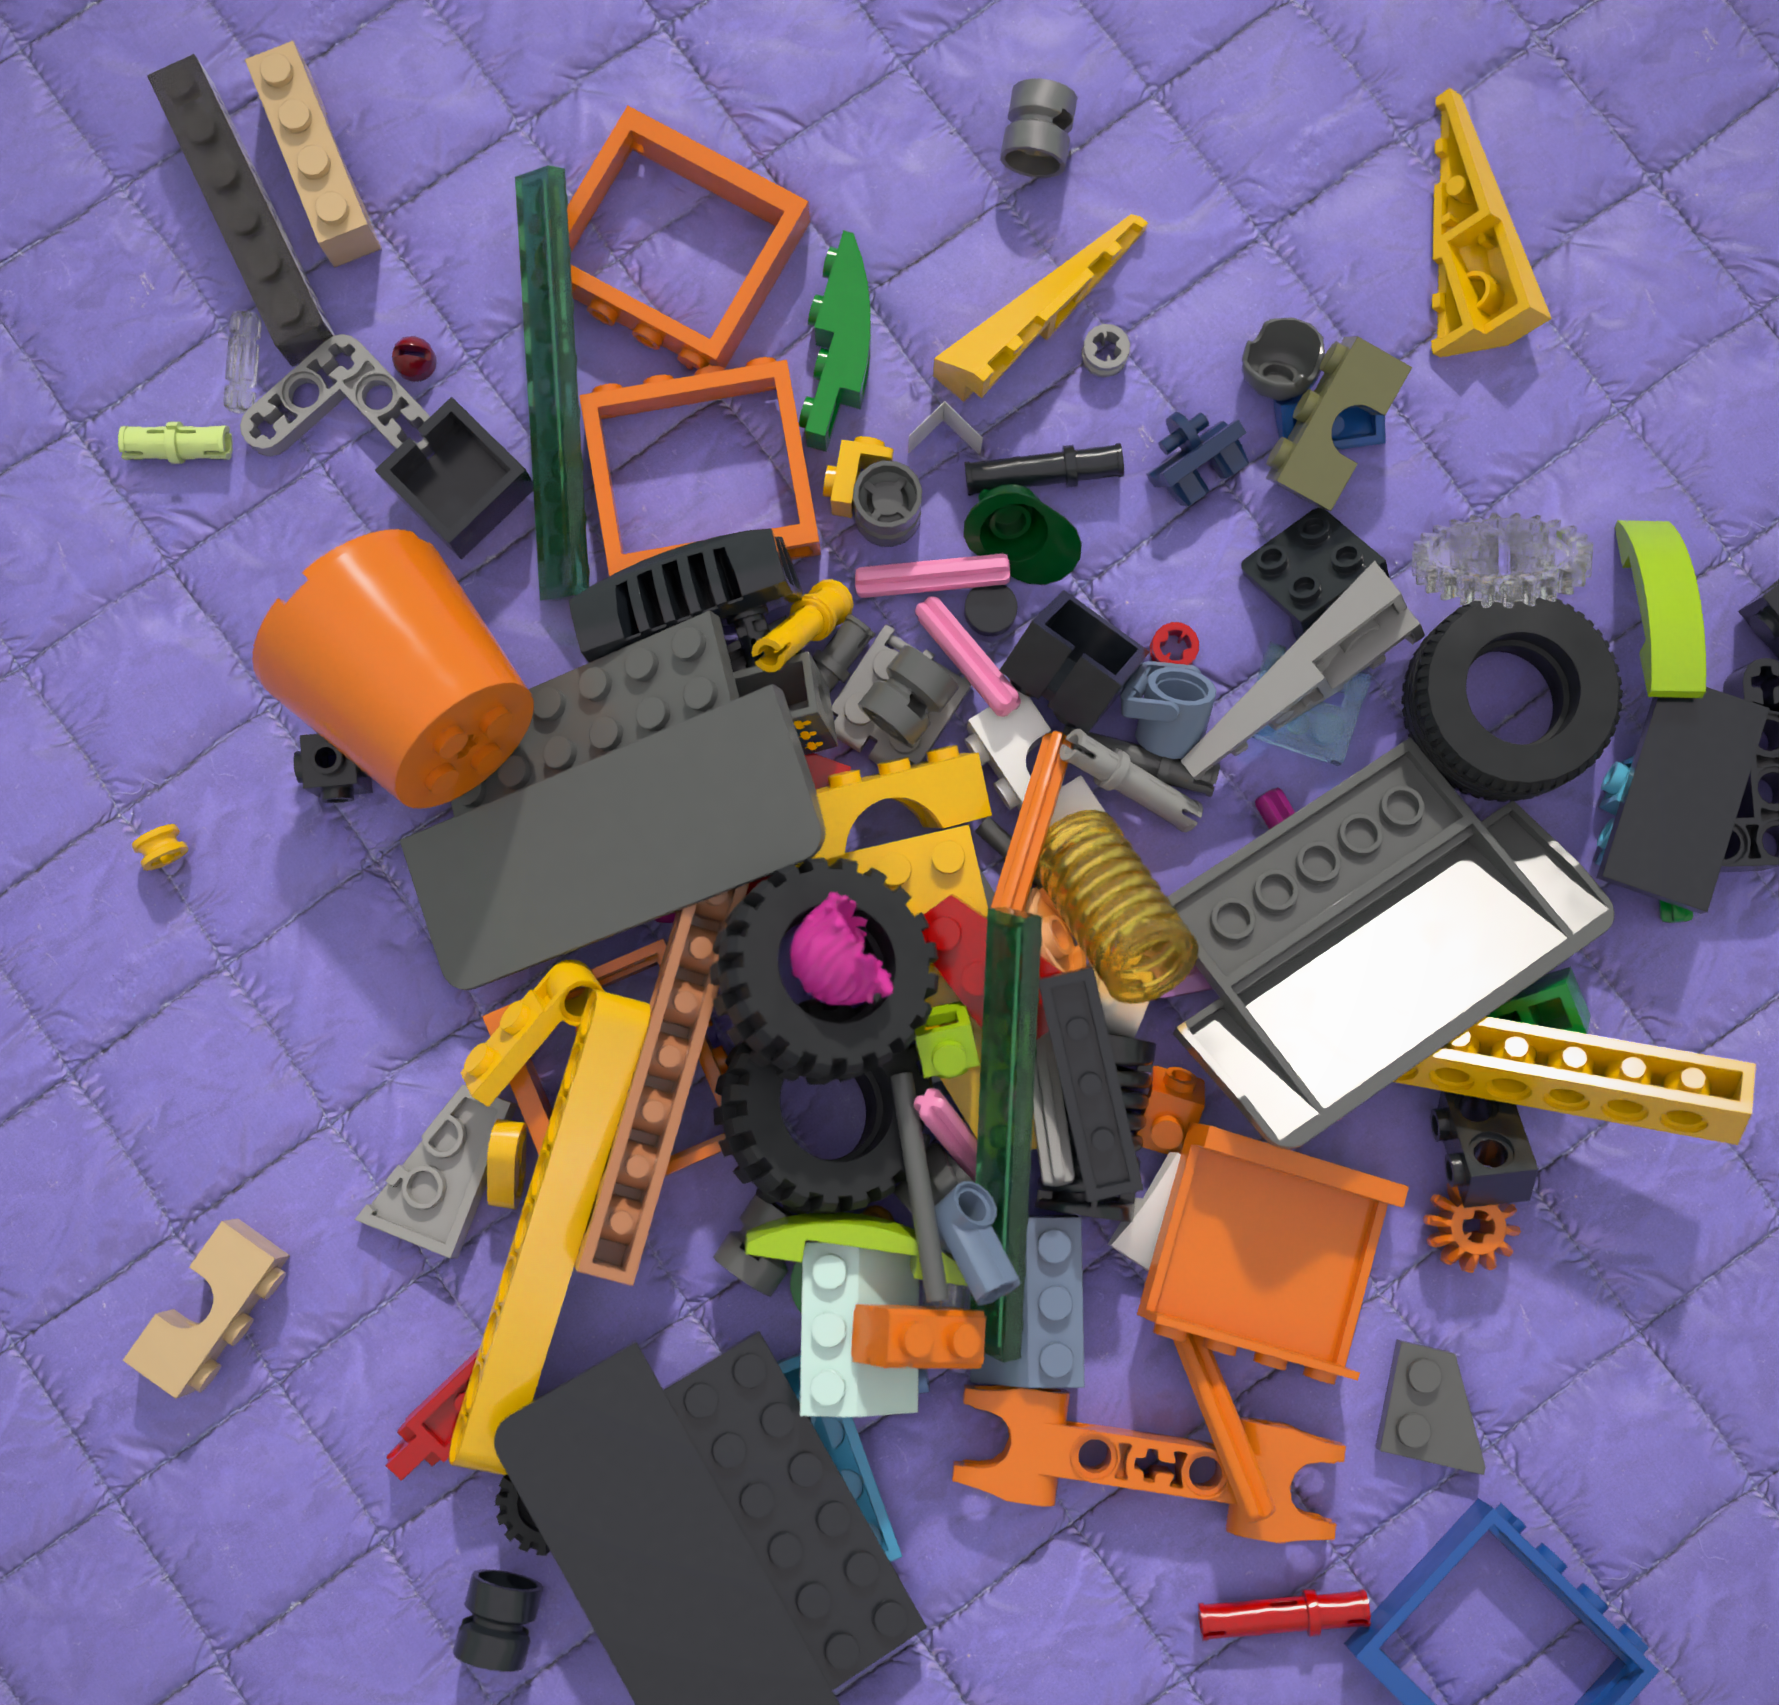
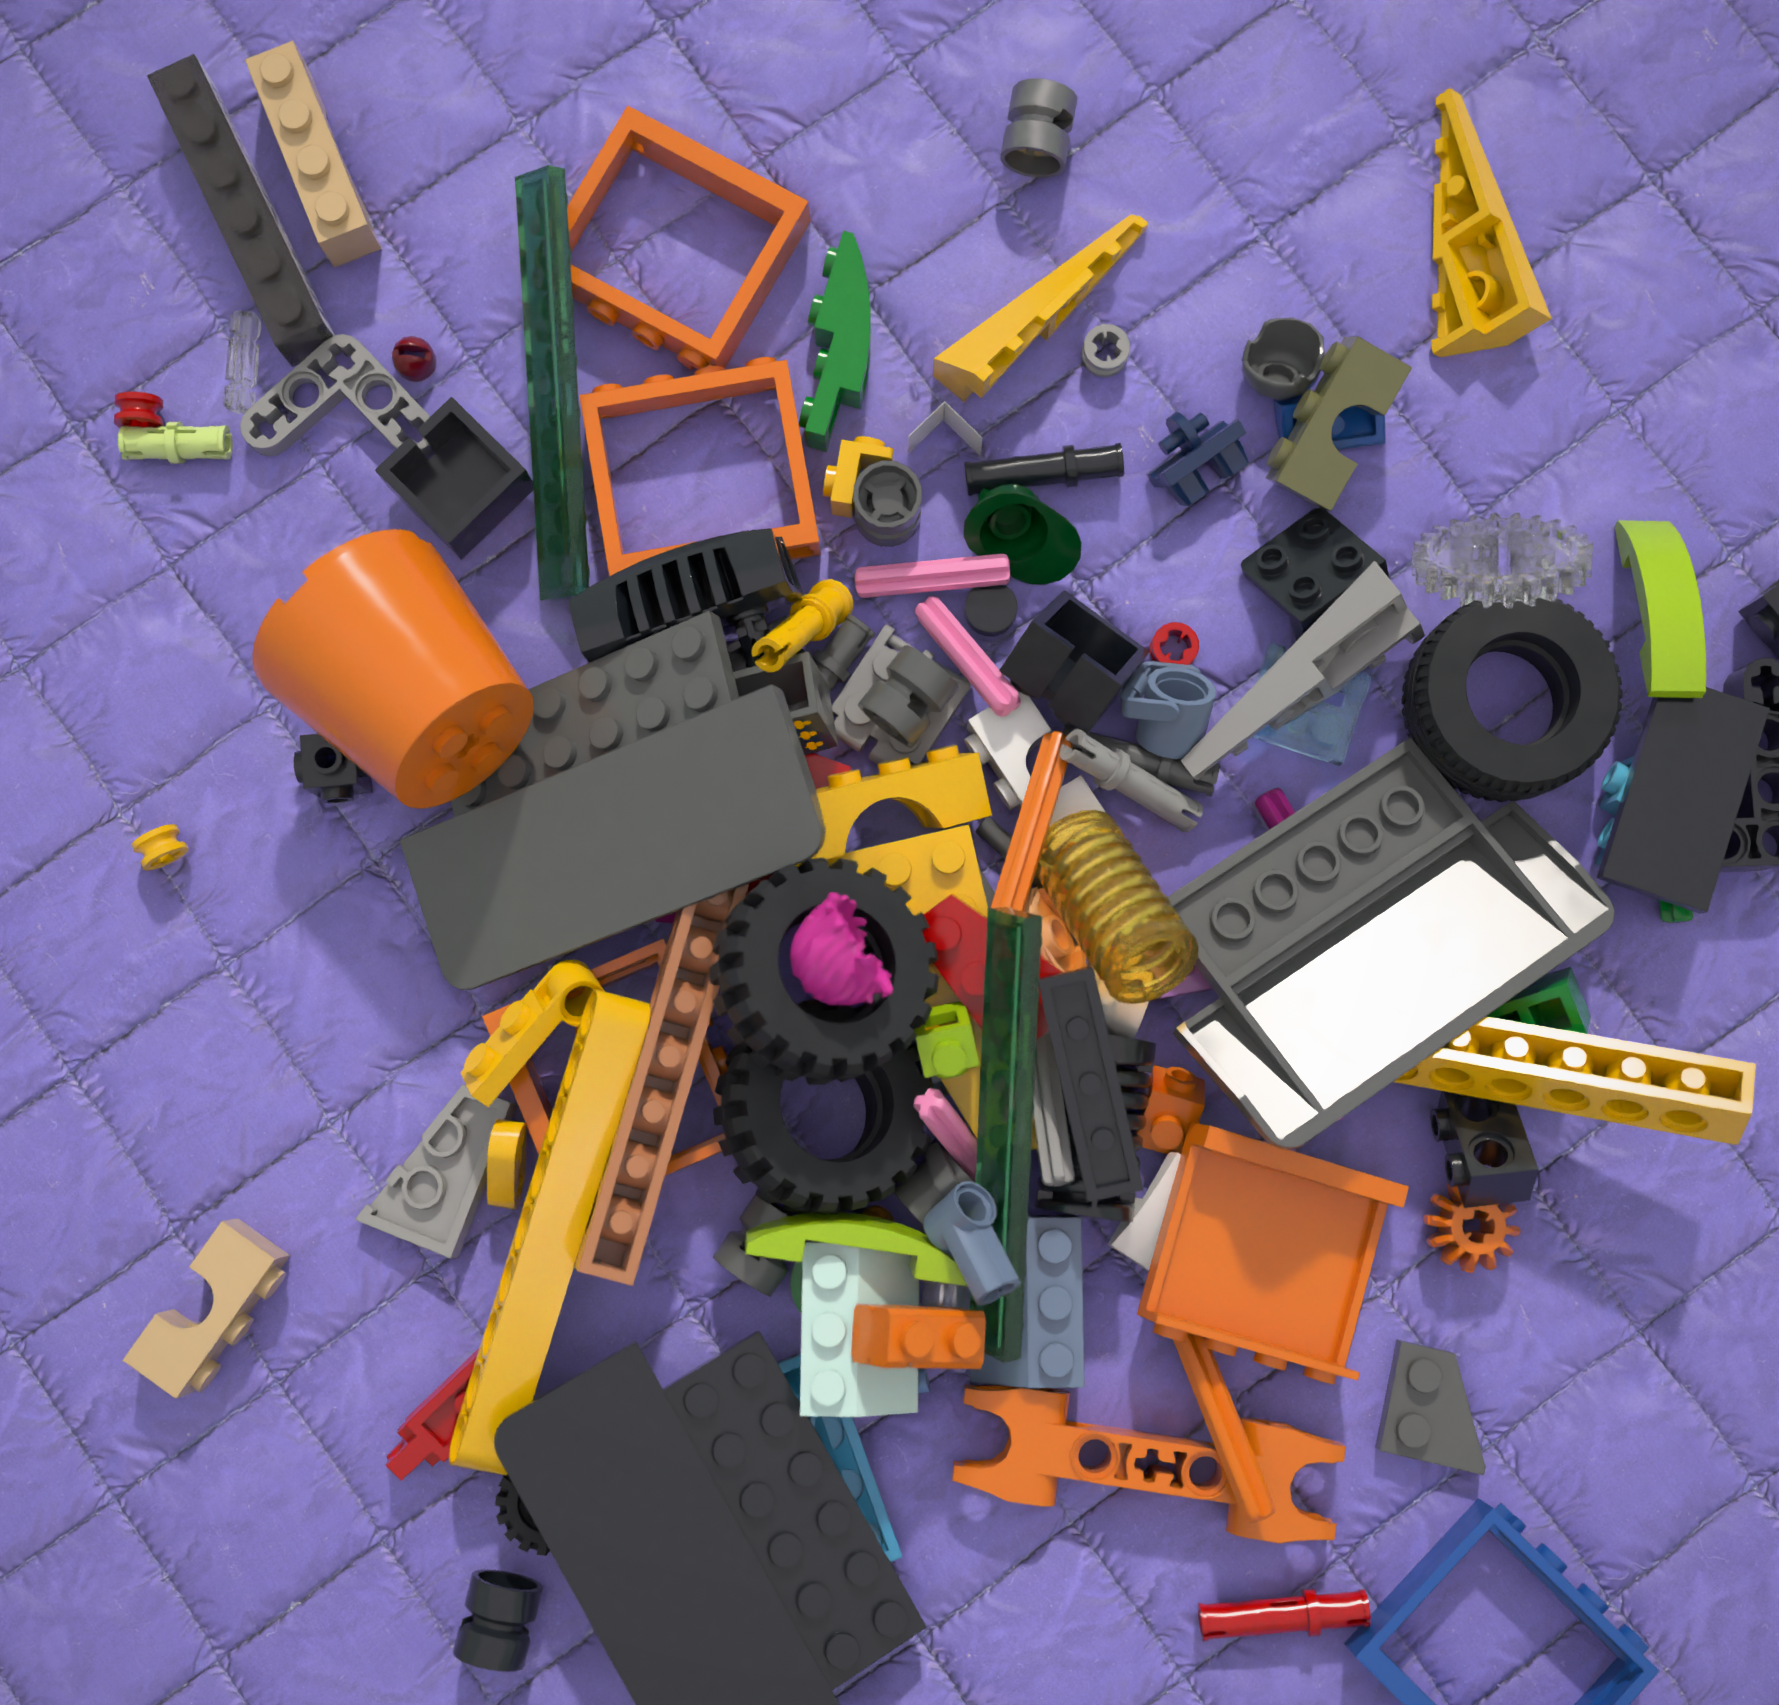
dark grey bar [890,1073,949,1303] -> none
none -> red bush [114,392,163,427]

